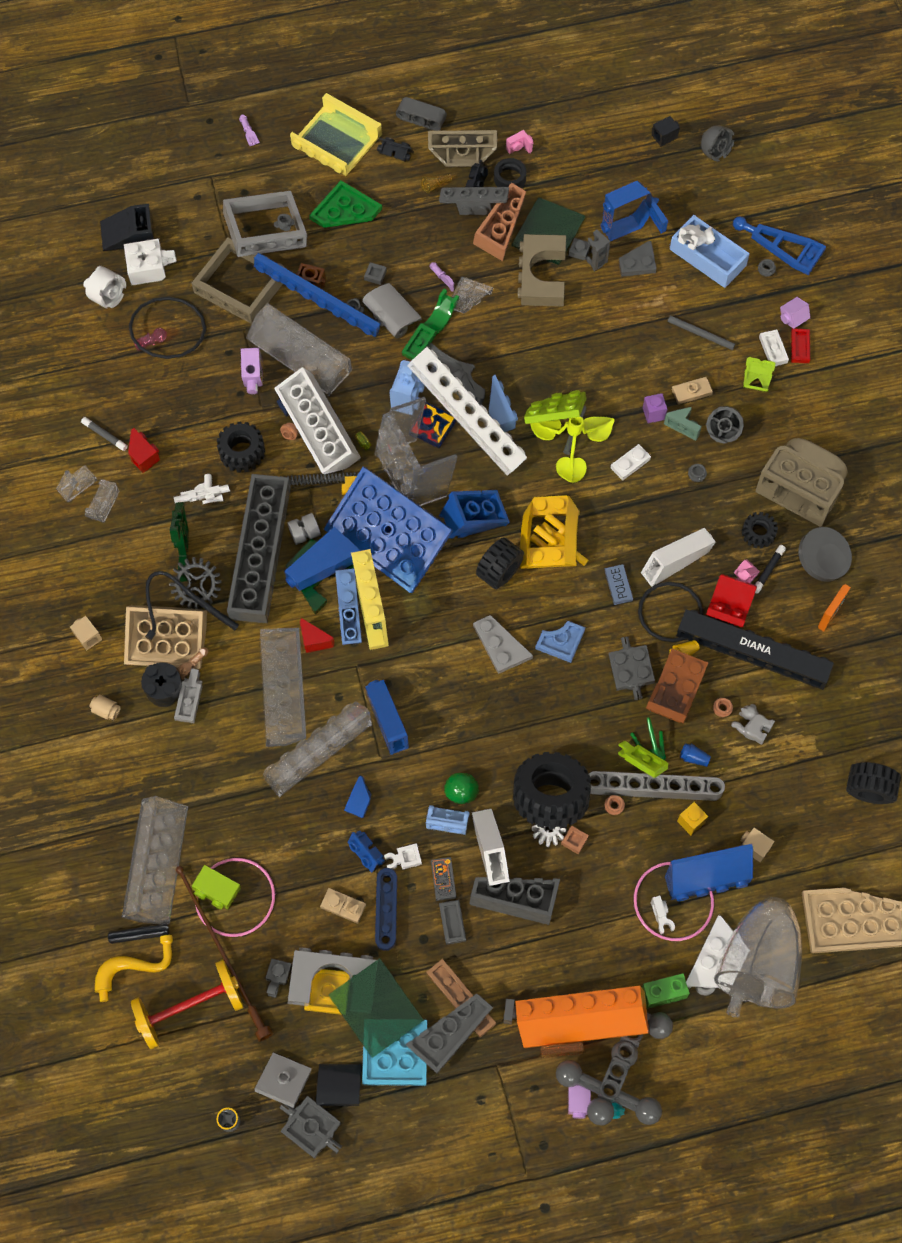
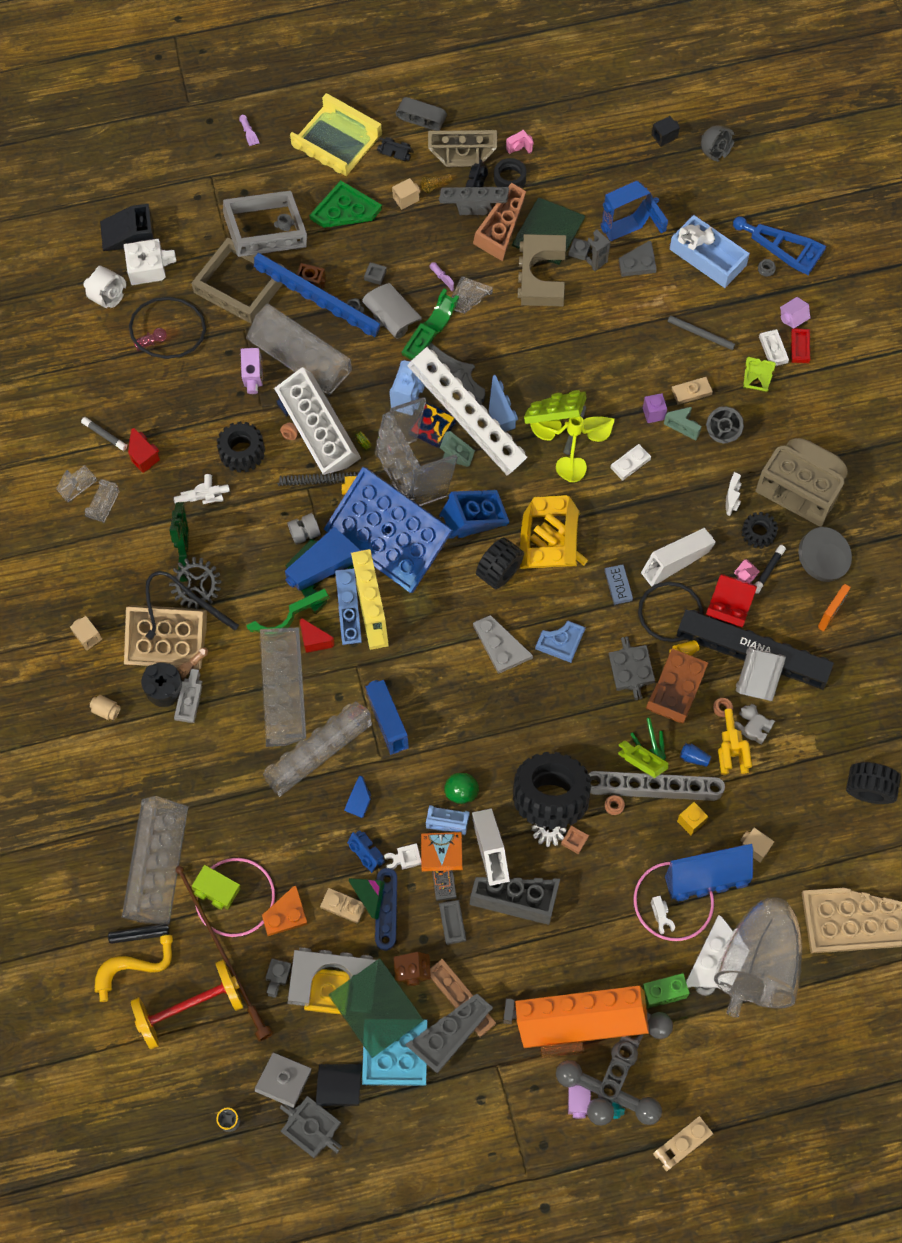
dark grey brick [227,474,291,624] -> none
dark grey plate [688,464,707,482] -> none
none -> green piece [246,589,330,634]
none -> orange wing [262,886,307,936]
none -> dark green tile [349,878,385,920]
none -> tan brick [392,178,420,210]
none -> reddish brown head [394,952,431,986]
none -> orange tile [421,832,463,872]
none -> sand green slope [440,431,475,467]
none -> tan plate [653,1116,713,1172]
none -> yellow plant [718,709,752,775]
none -> white slope [726,472,742,516]
none -> light grey piece [736,646,786,701]

